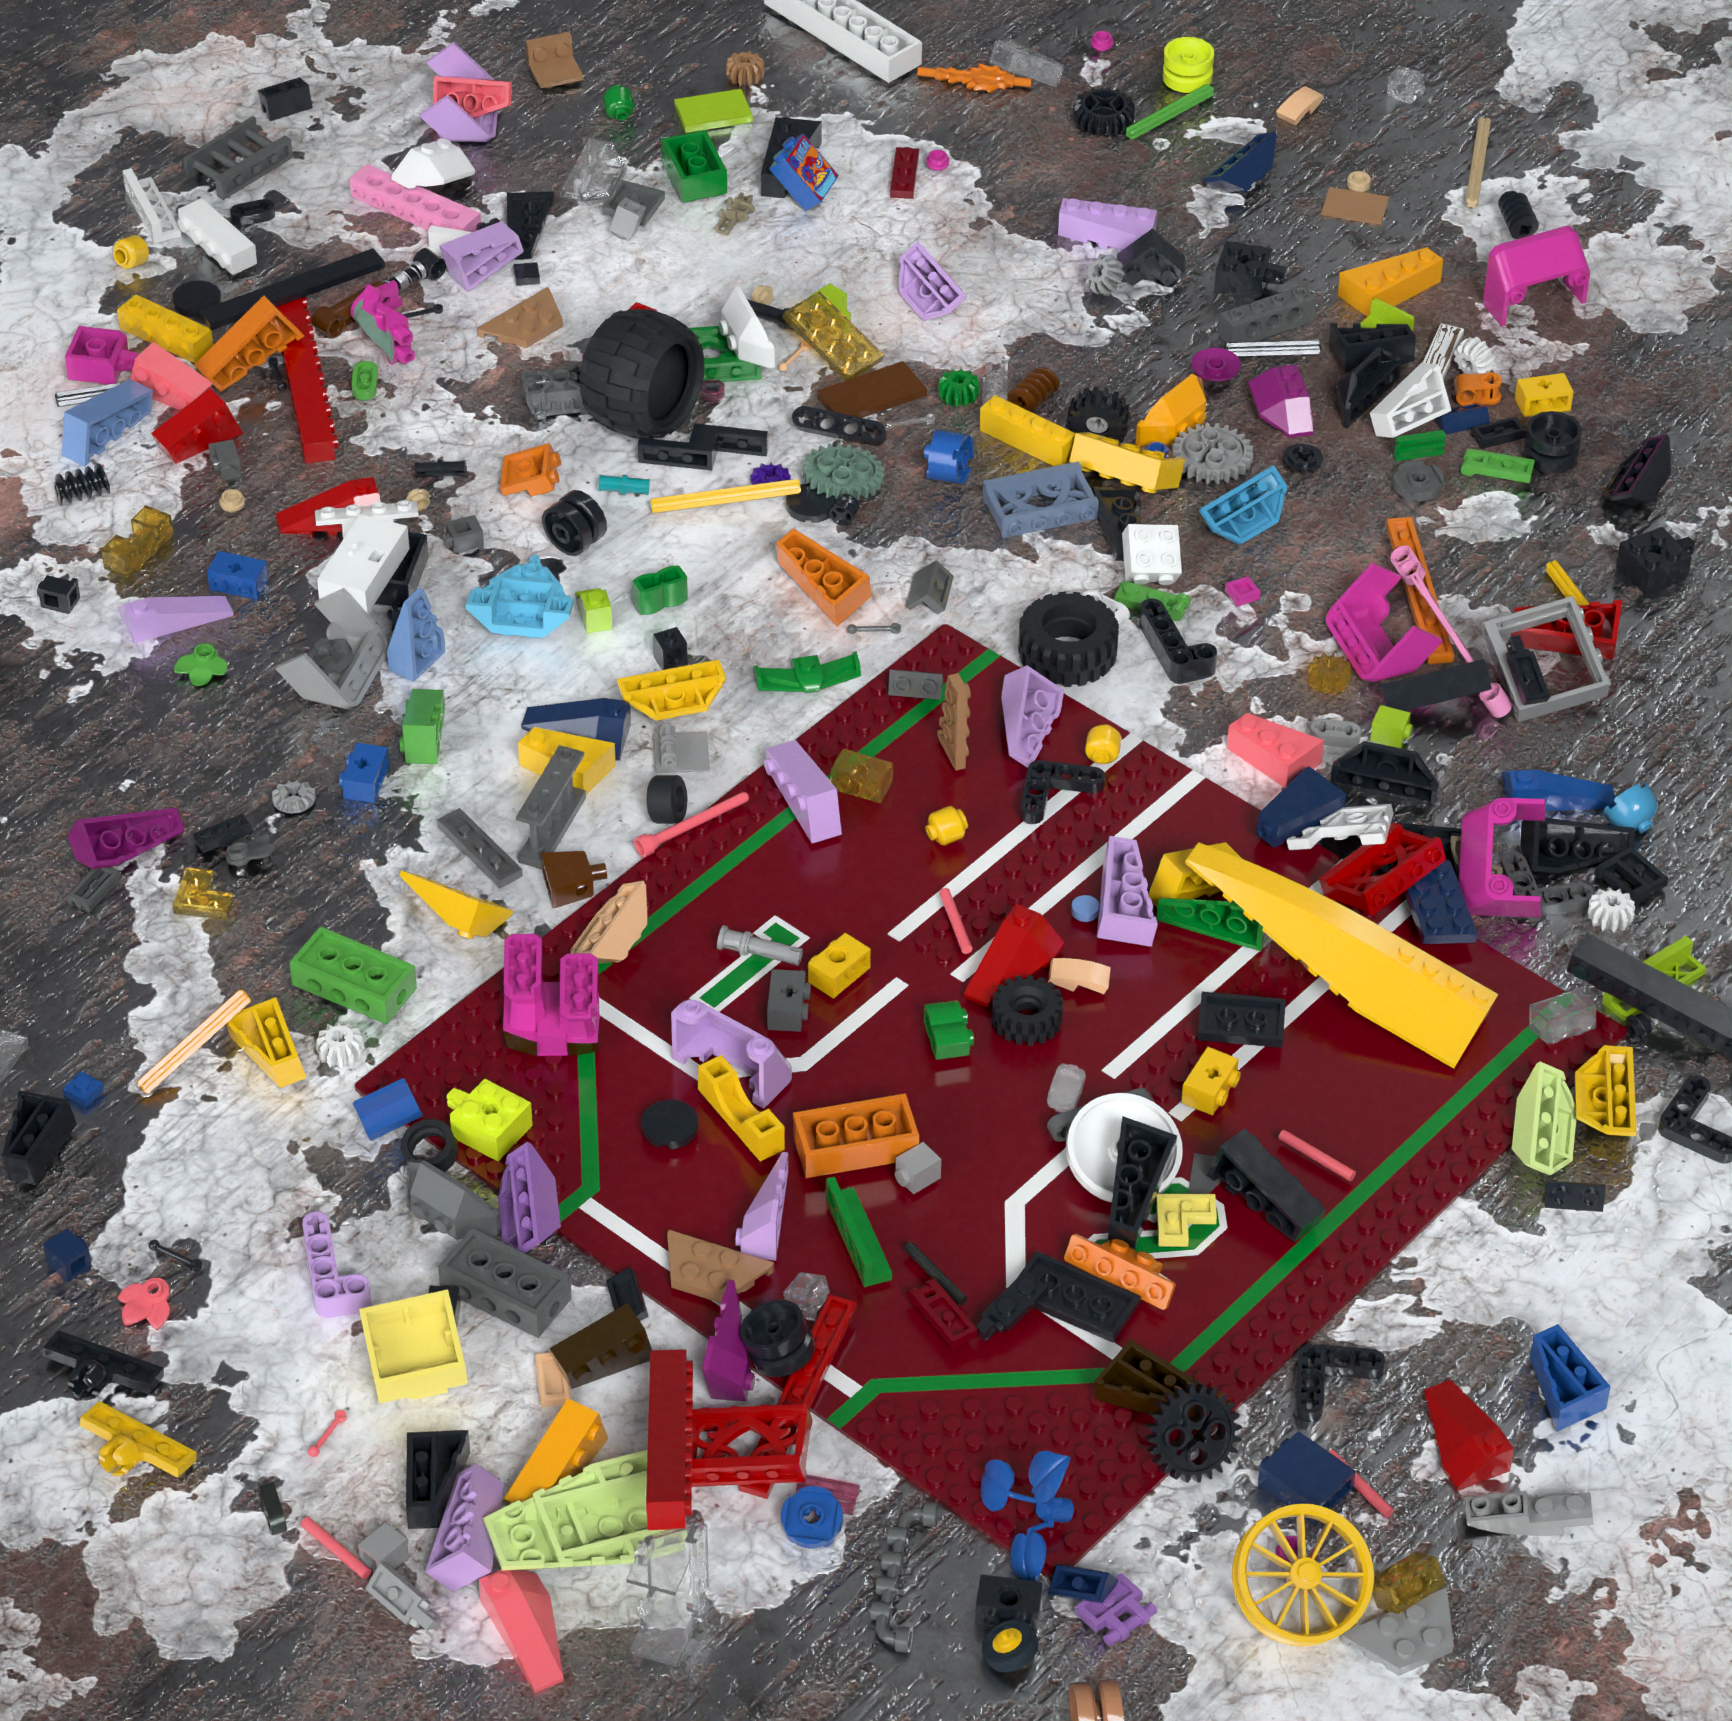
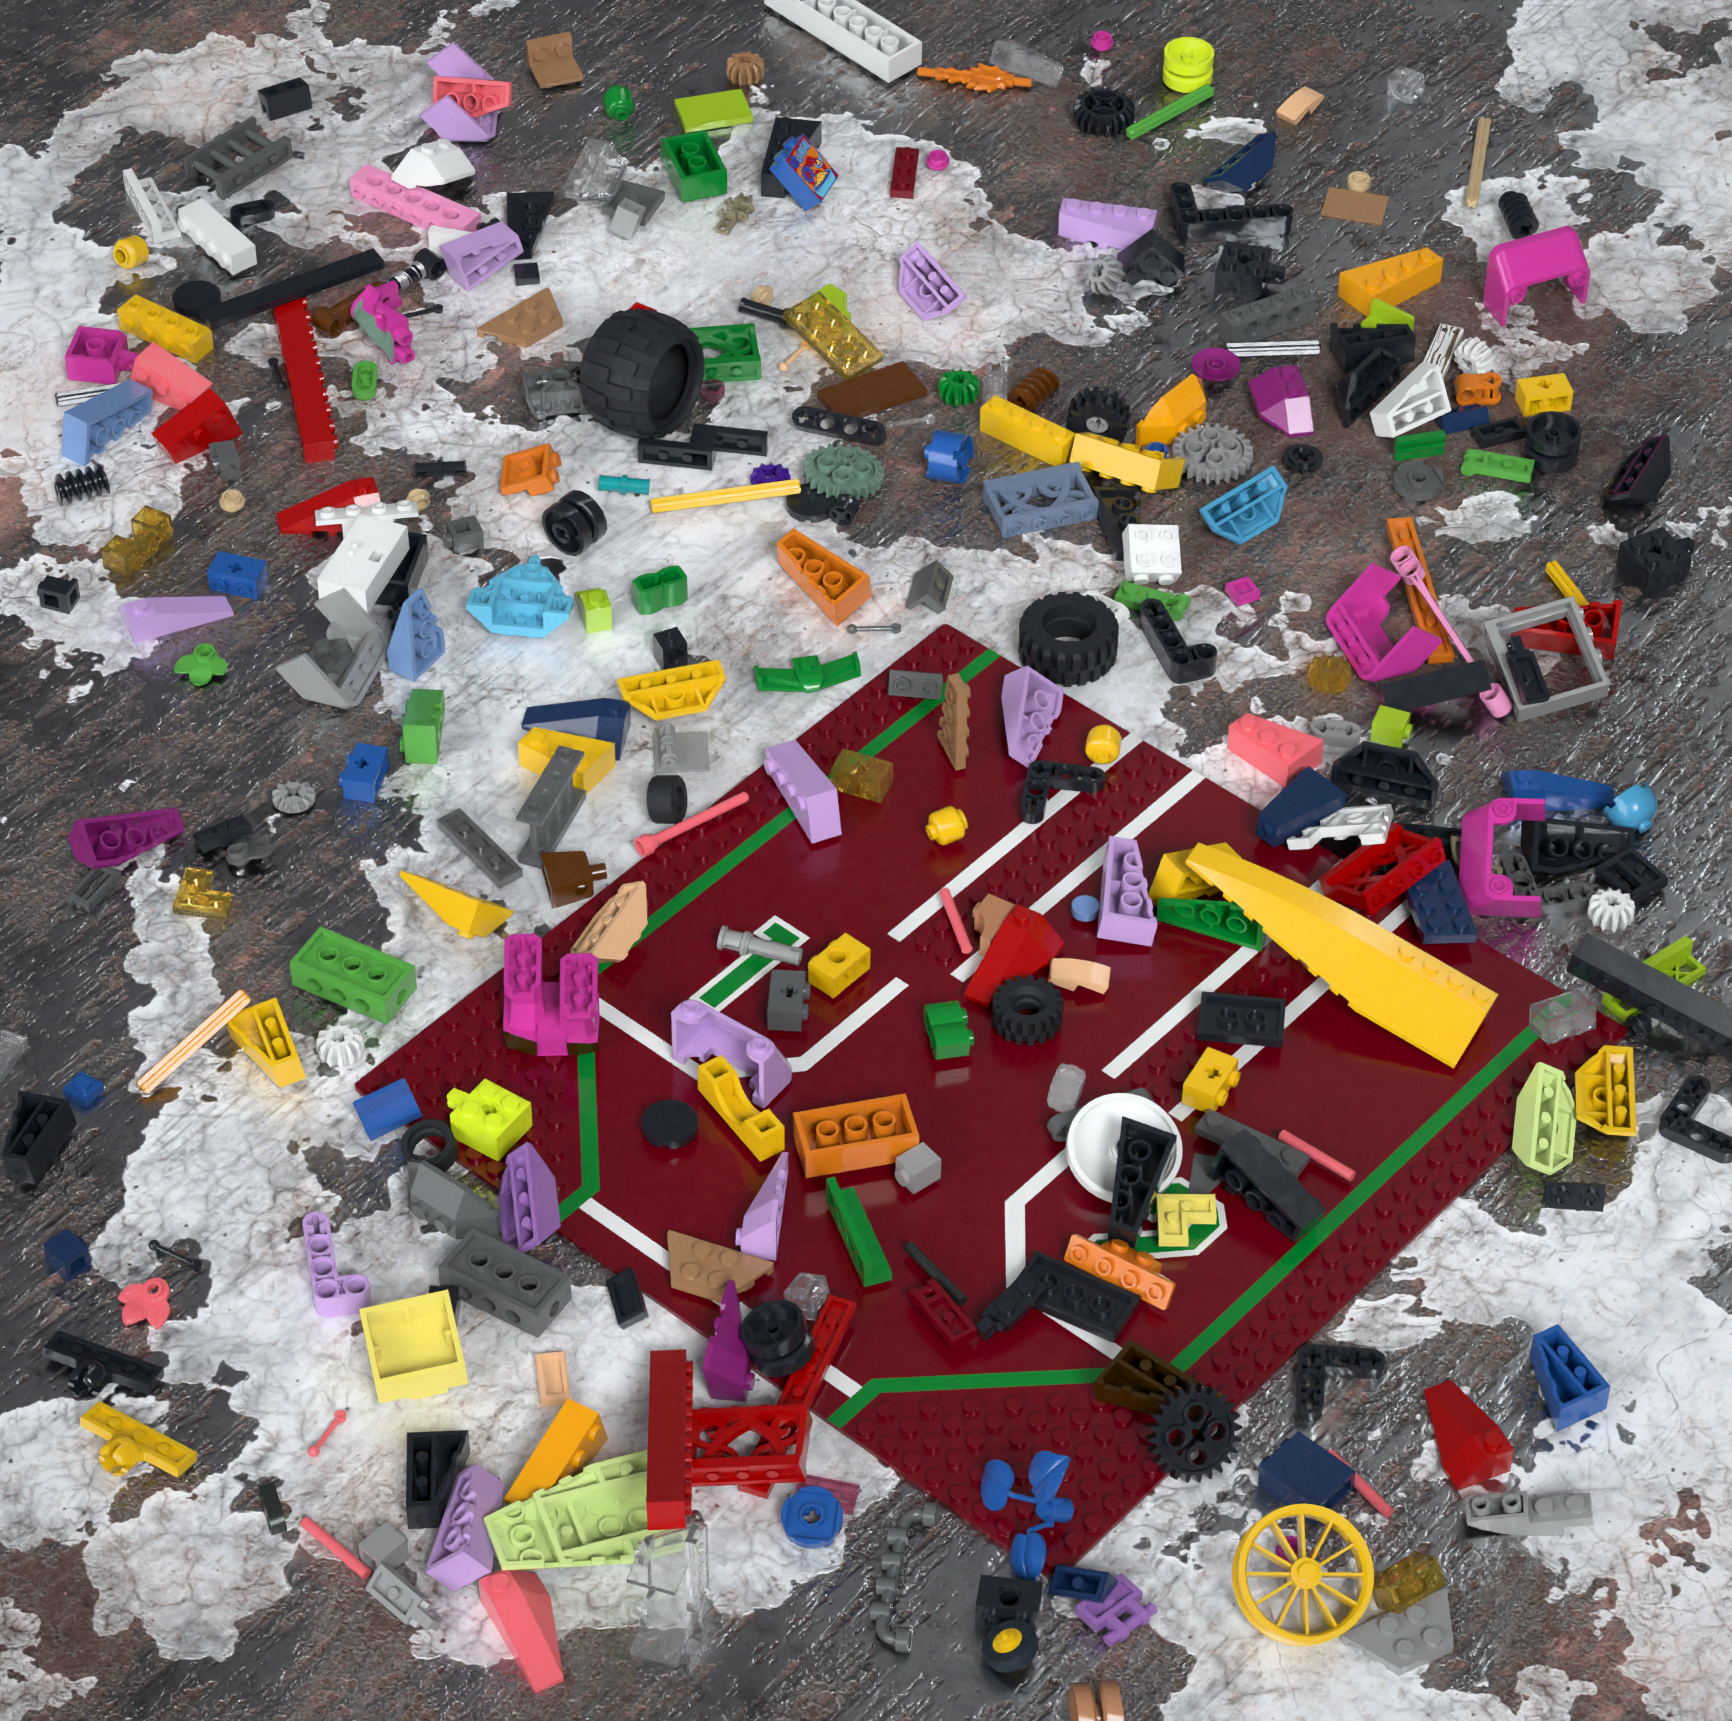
orange wedge [194,296,304,392] -> none
dark brown wedge [549,1303,652,1389] -> none
white wedge [719,287,775,368] -> none
none -> nougat arch [972,893,1015,957]
none -> black beam [1169,182,1293,243]
none -> dark grey plate [1194,1109,1310,1178]

